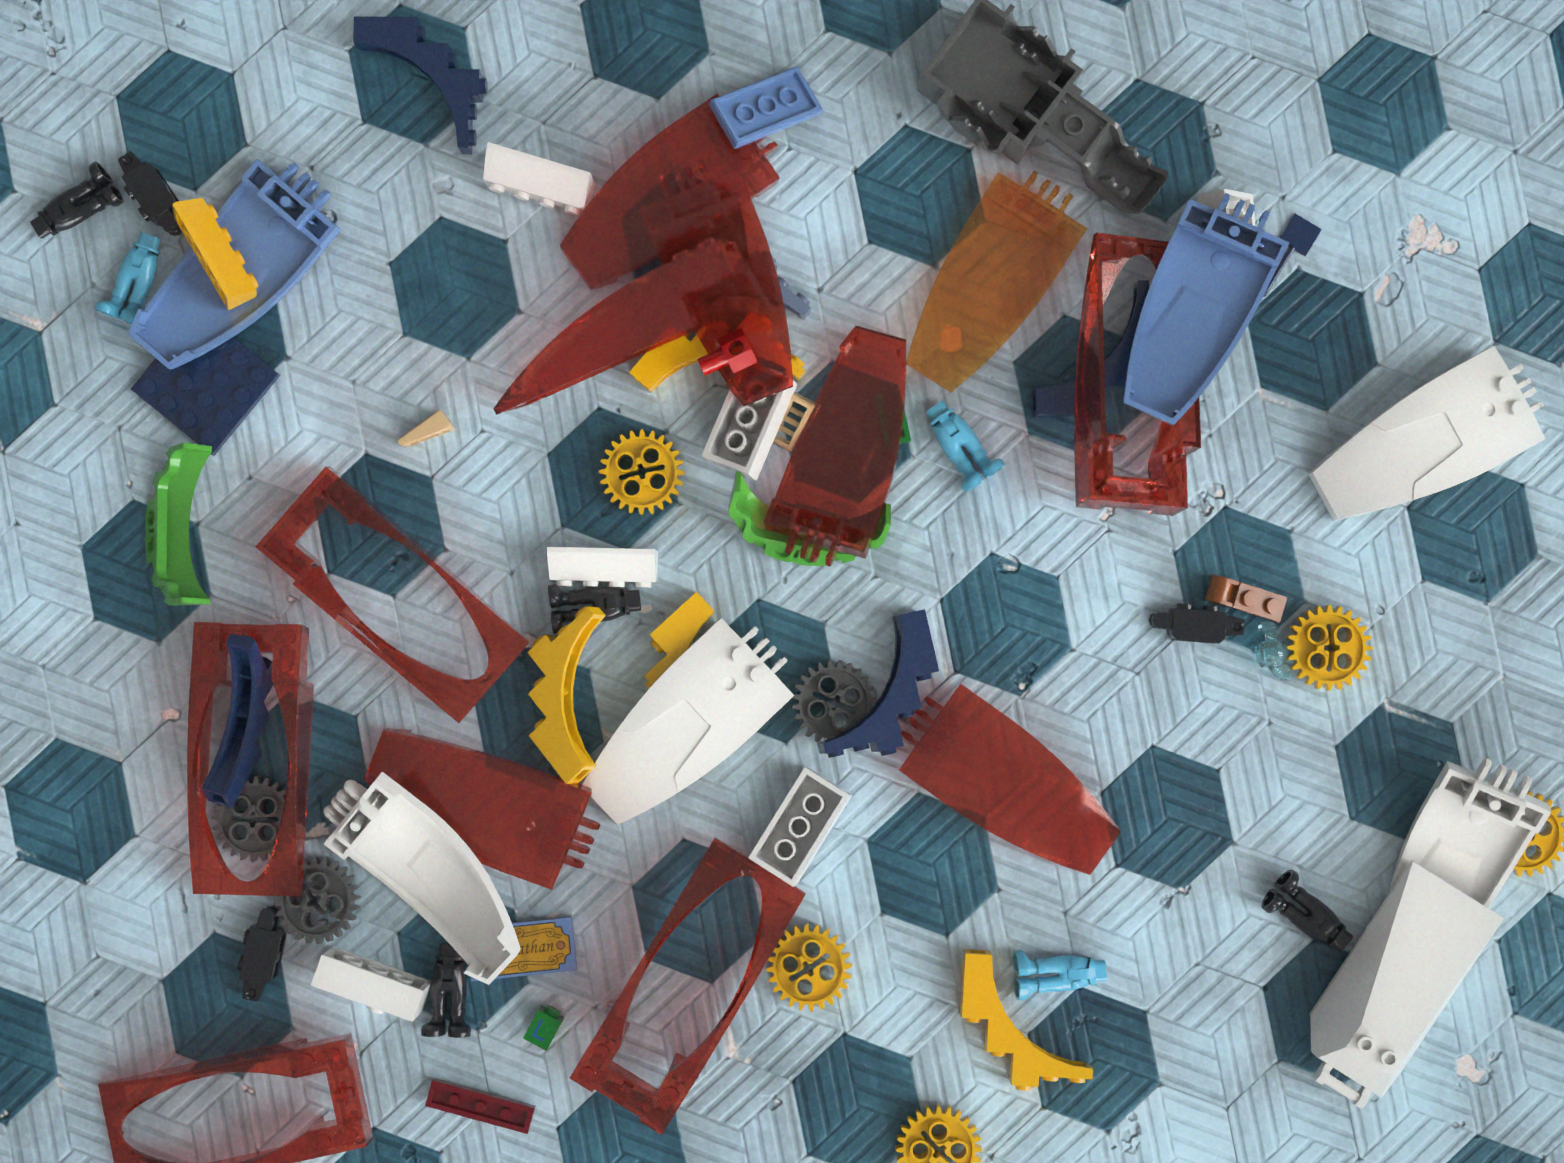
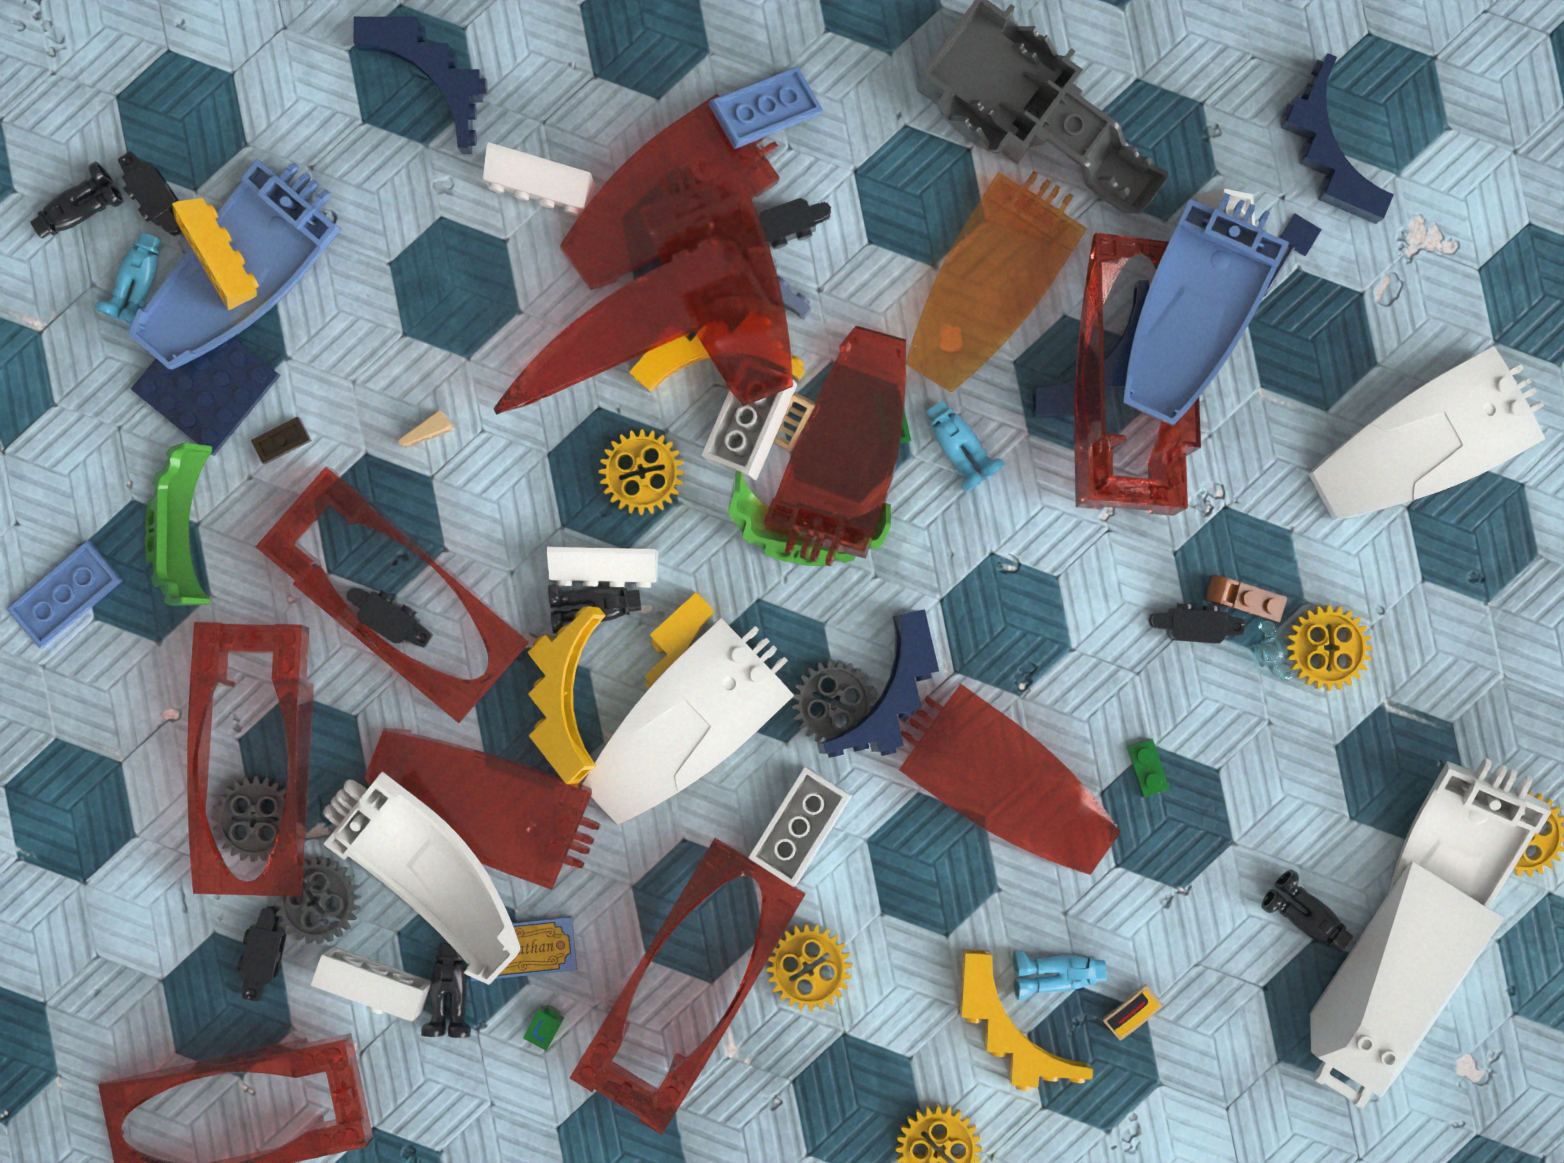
dark blue arch [202,633,278,808] -> none
dark red plate [425,1078,536,1134] -> none
red piece [697,327,758,376] -> none
none -> medium blue tile [6,540,123,649]
none -> dark brown plate [251,417,312,464]
none -> black hinge [346,588,433,648]
none -> black hinge [741,198,831,250]
none -> slope [1103,984,1163,1041]
none -> green plate [1126,739,1170,798]
none -> dark blue arch [1281,53,1394,224]

